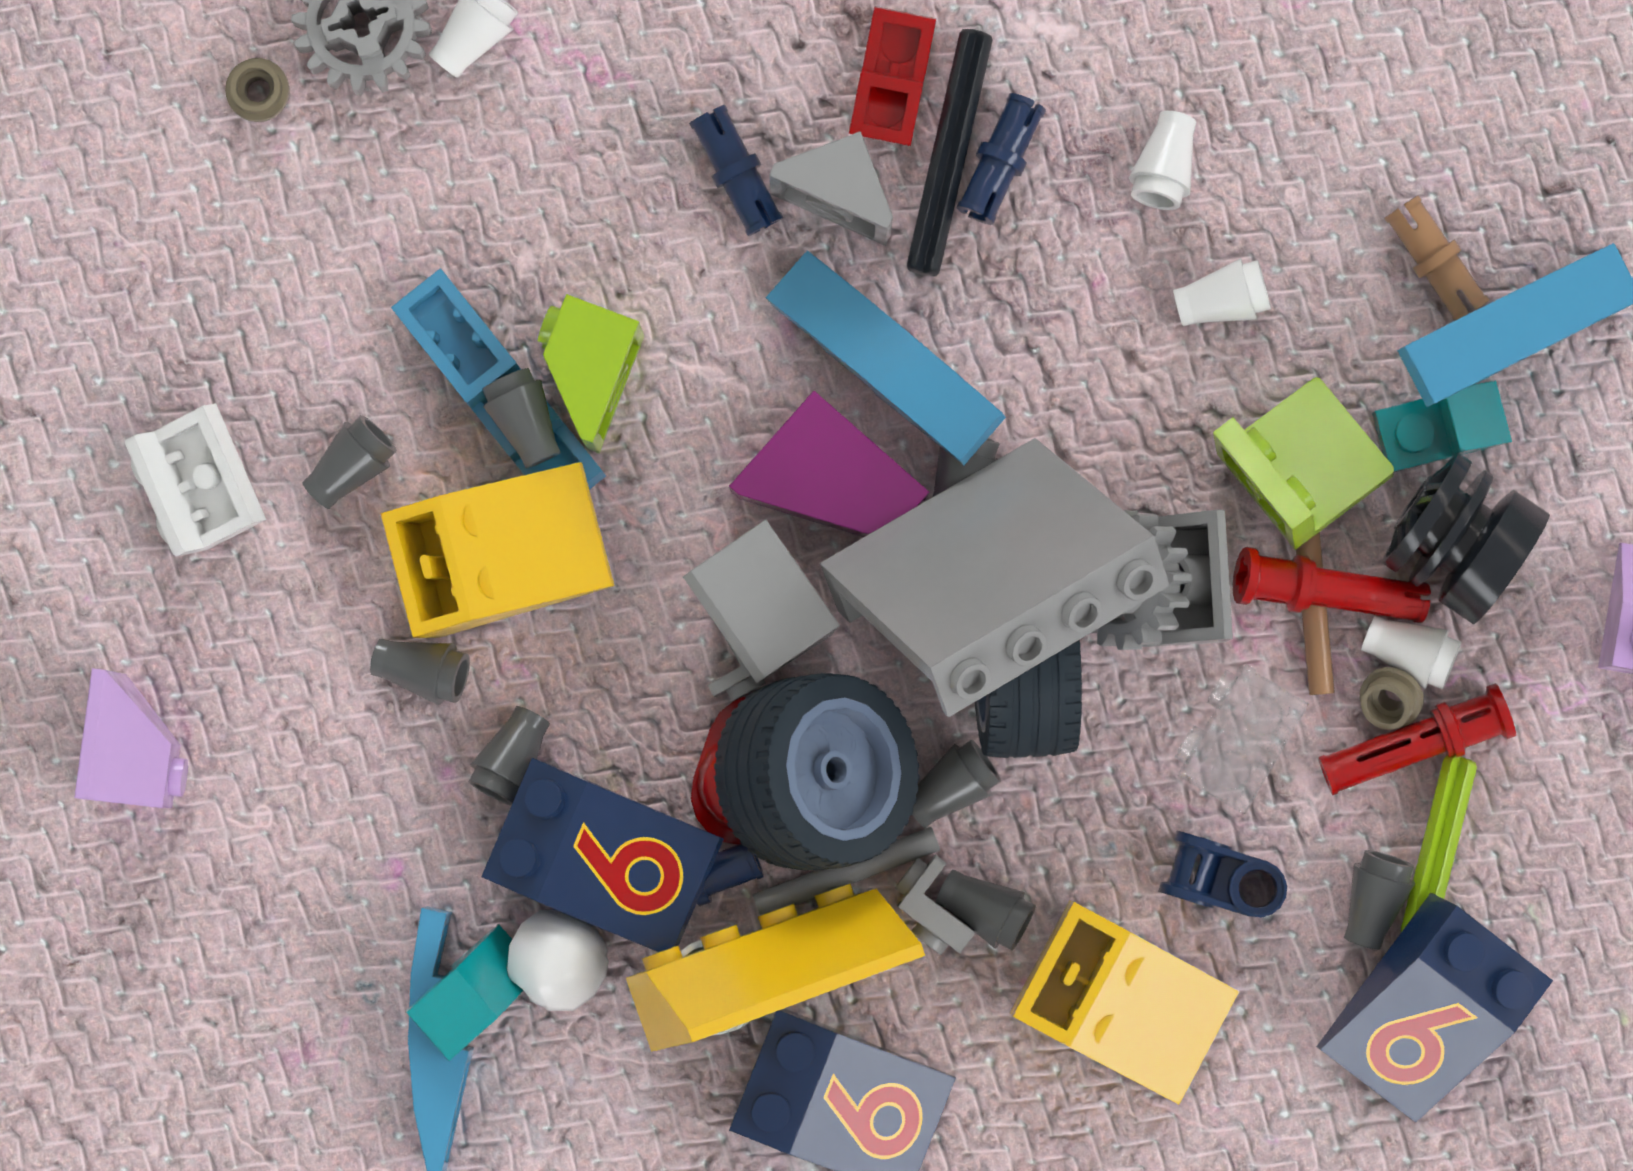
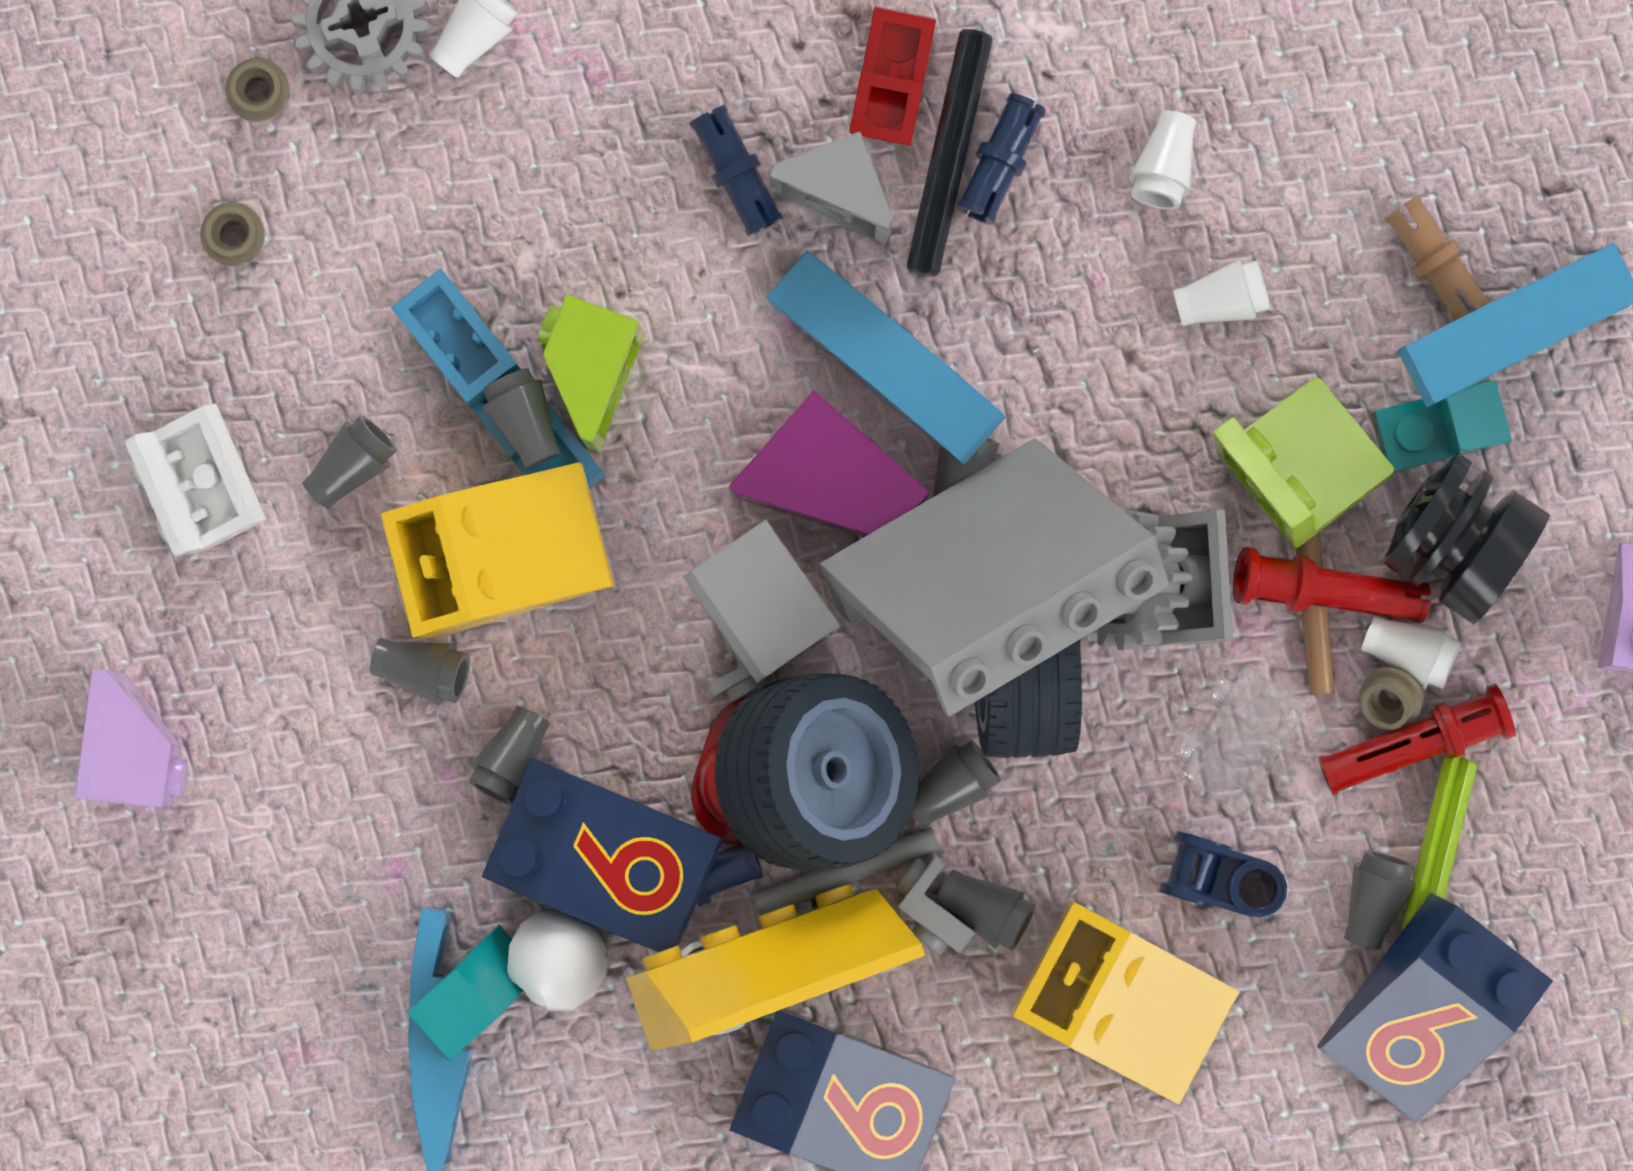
none -> dark tan plate [200,202,265,266]

